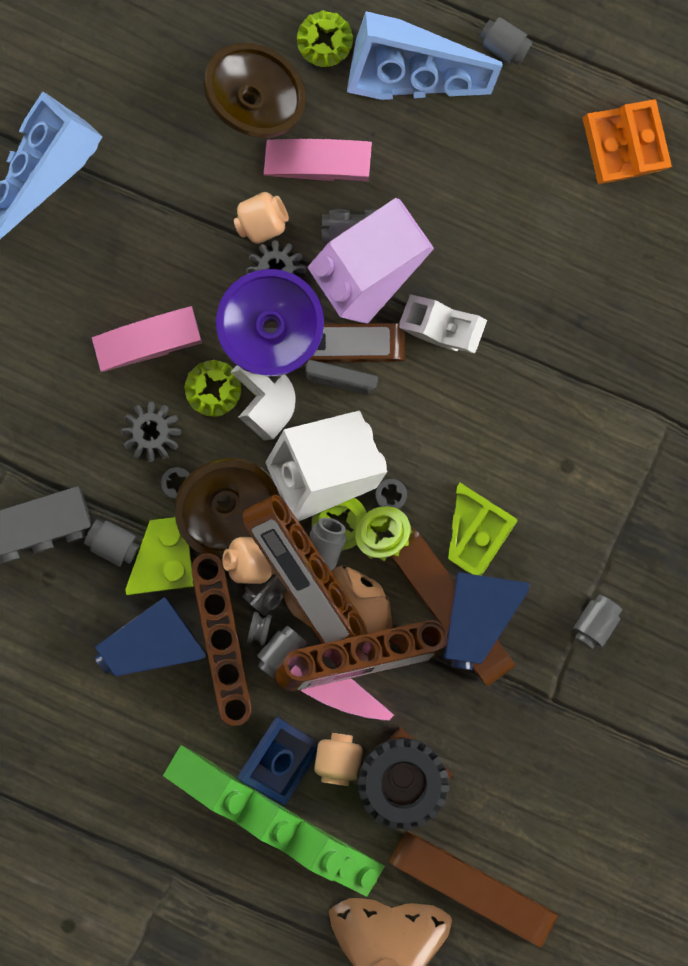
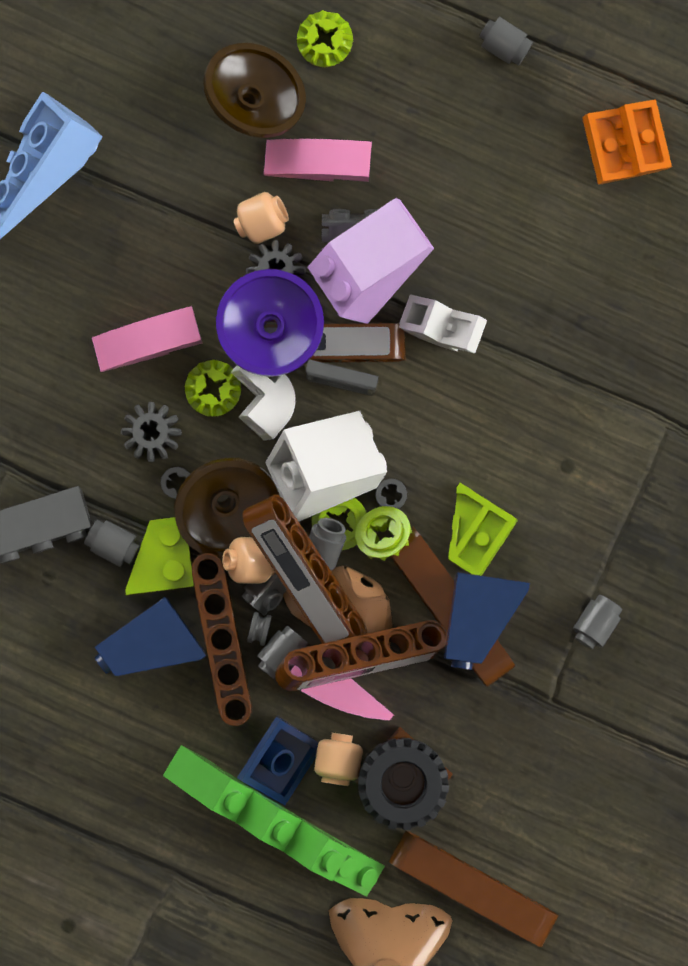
light blue wedge [347,11,502,100] -> none

